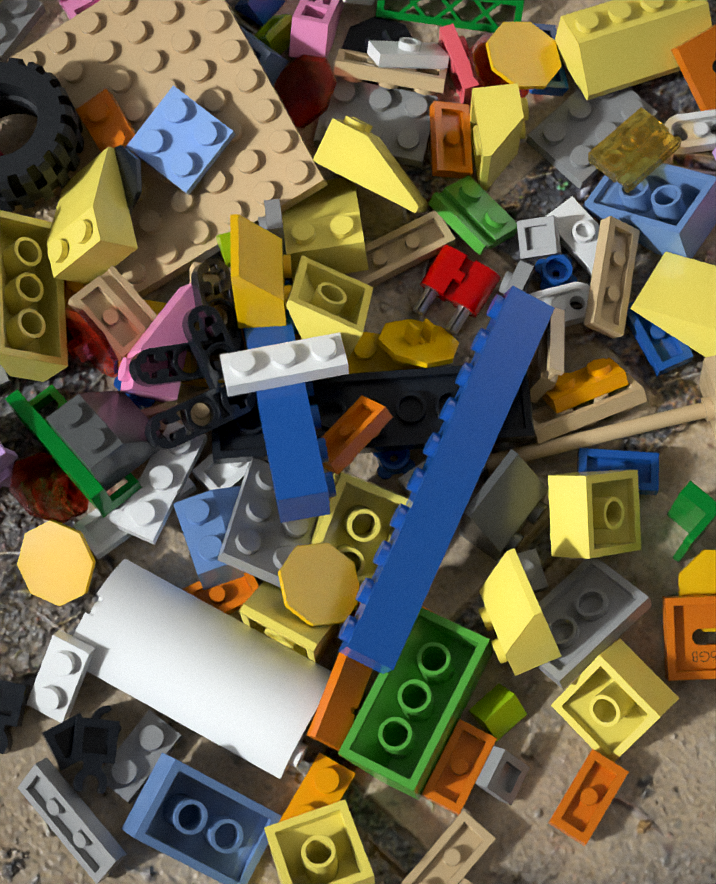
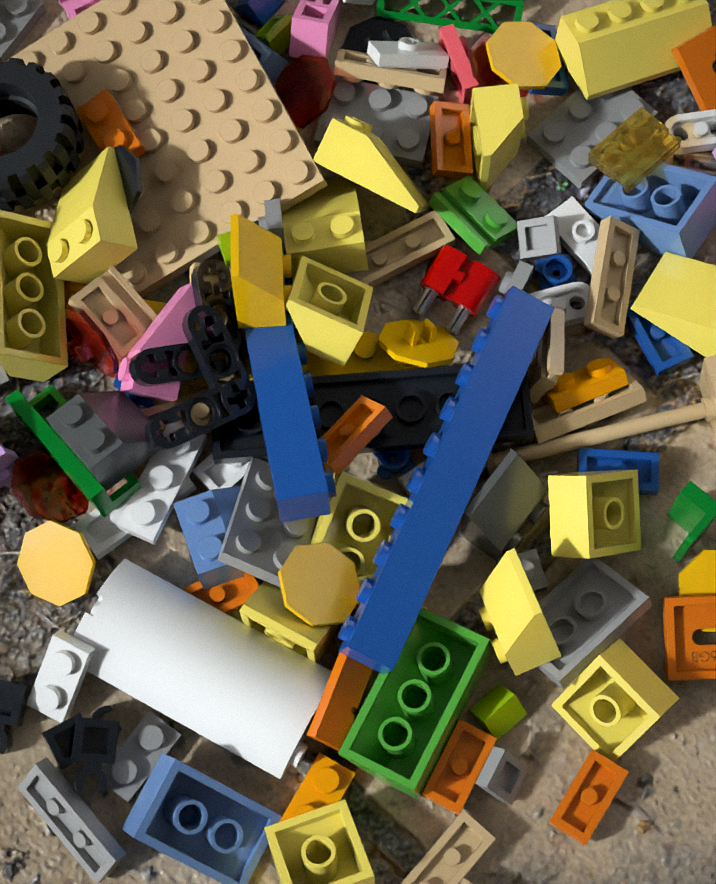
light blue plate [126,85,236,195] -> none
white plate [220,332,349,397] -> none

